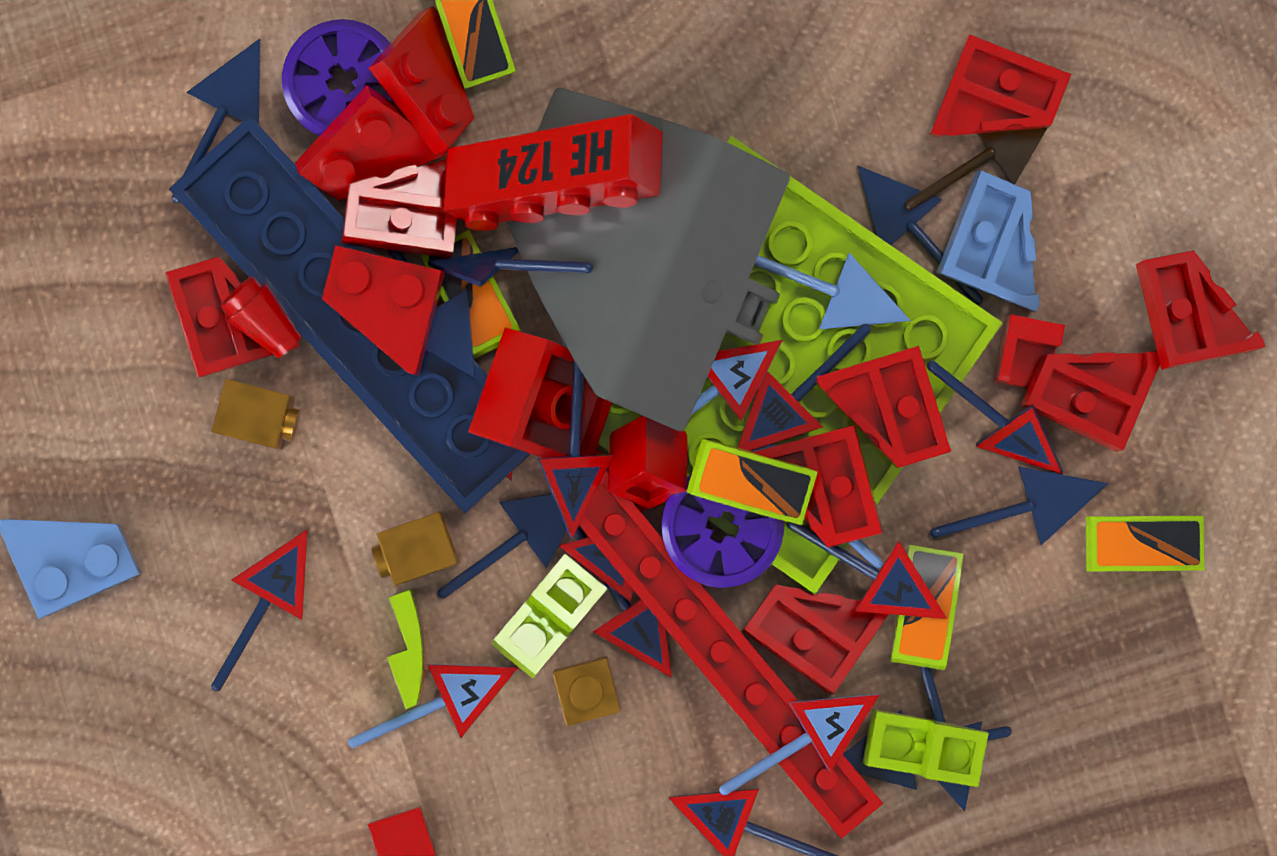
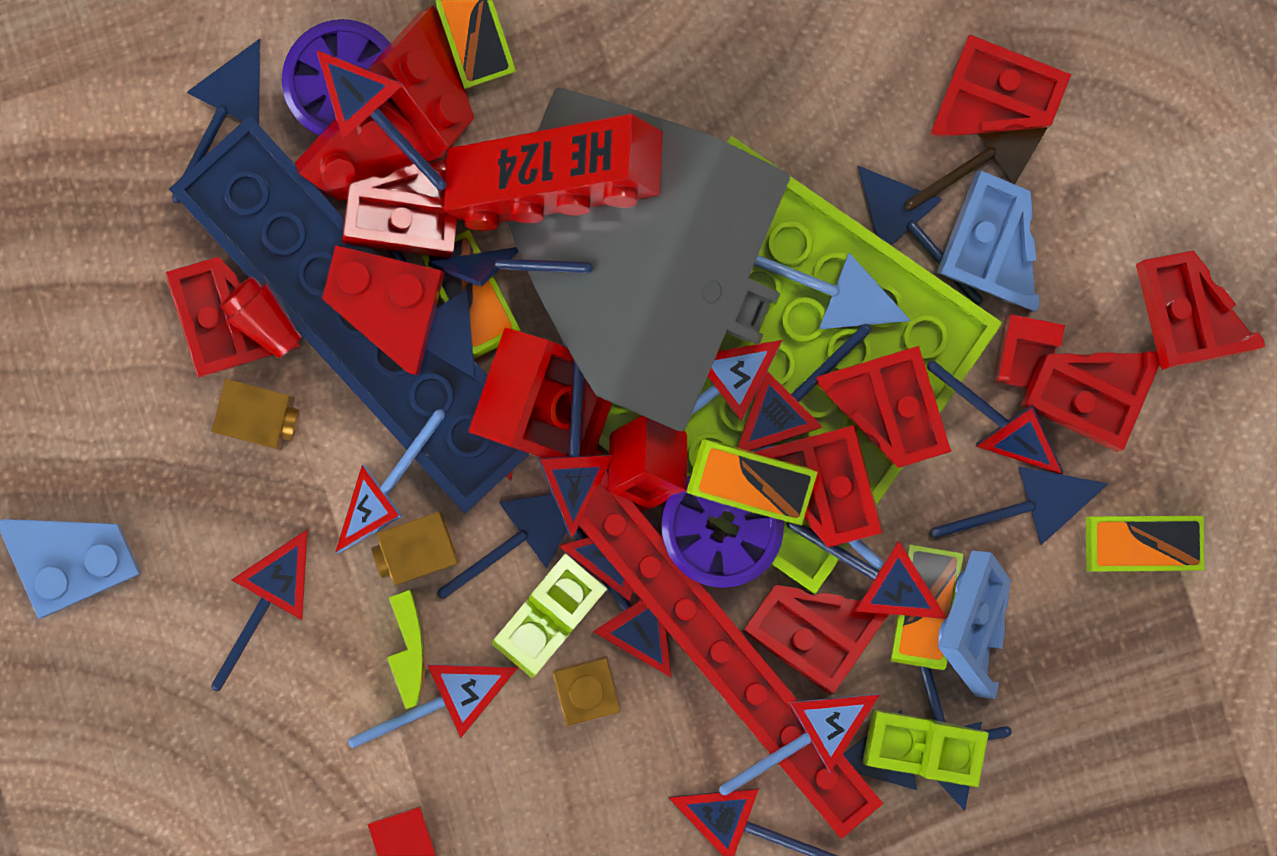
none -> piece [316,49,447,191]
none -> medium blue piece [335,409,445,553]
none -> medium blue wing [938,550,1011,699]

